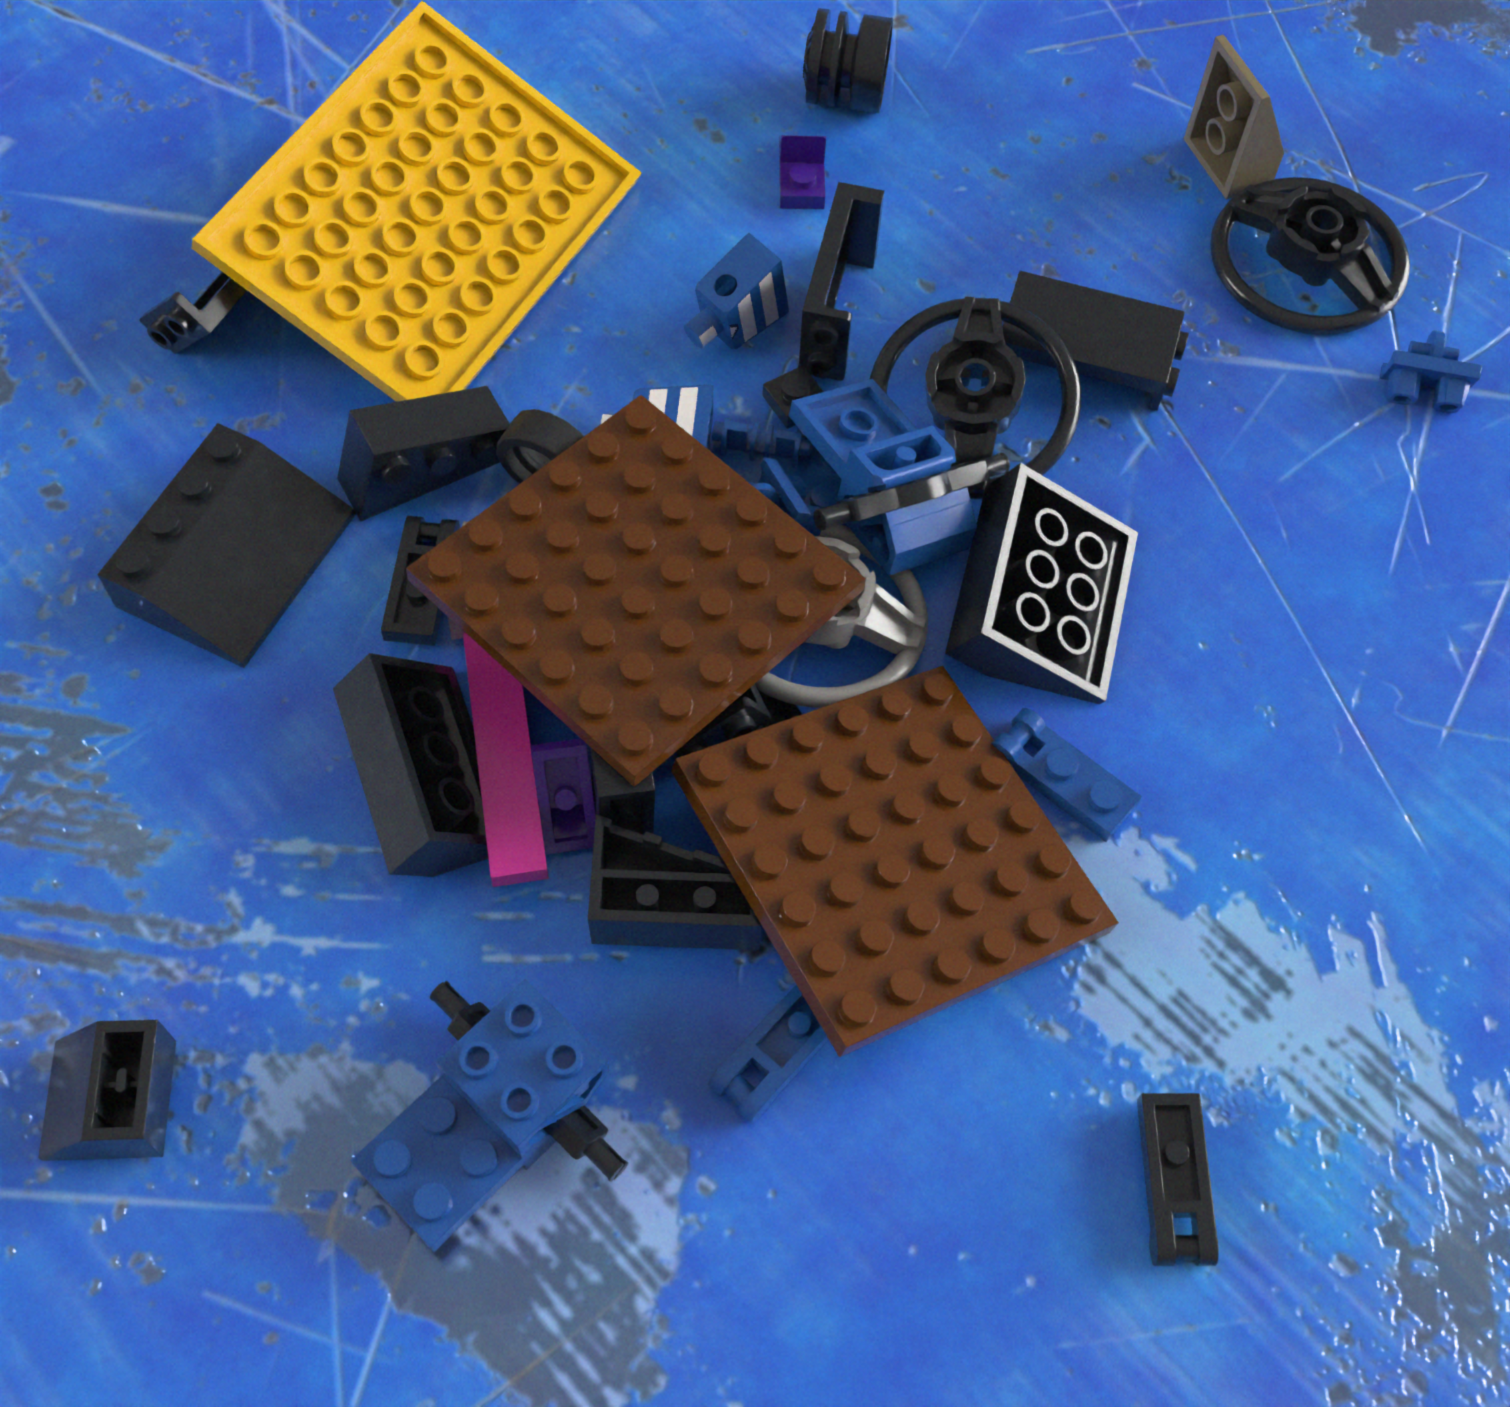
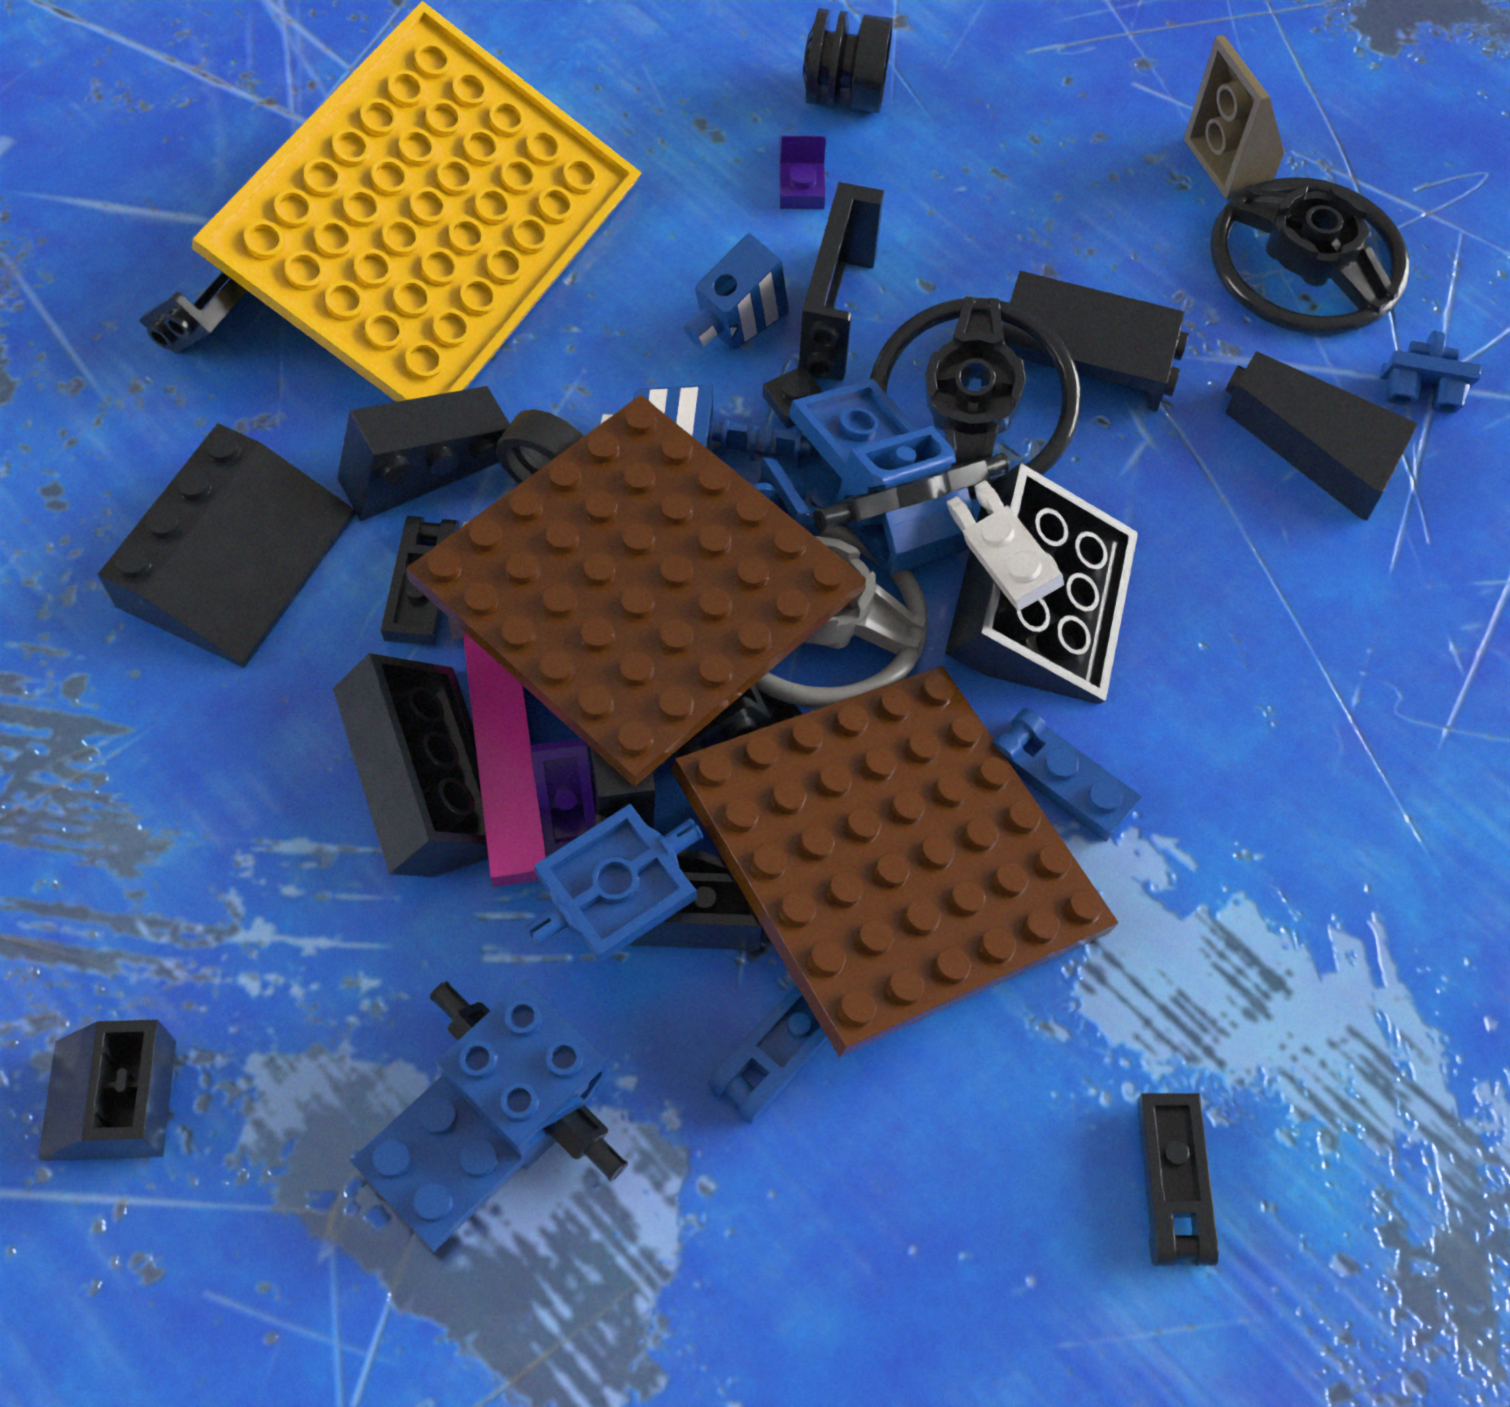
none -> blue plate [525,804,703,963]
none -> white hinge [946,480,1064,611]
none -> black slope [1225,351,1418,520]

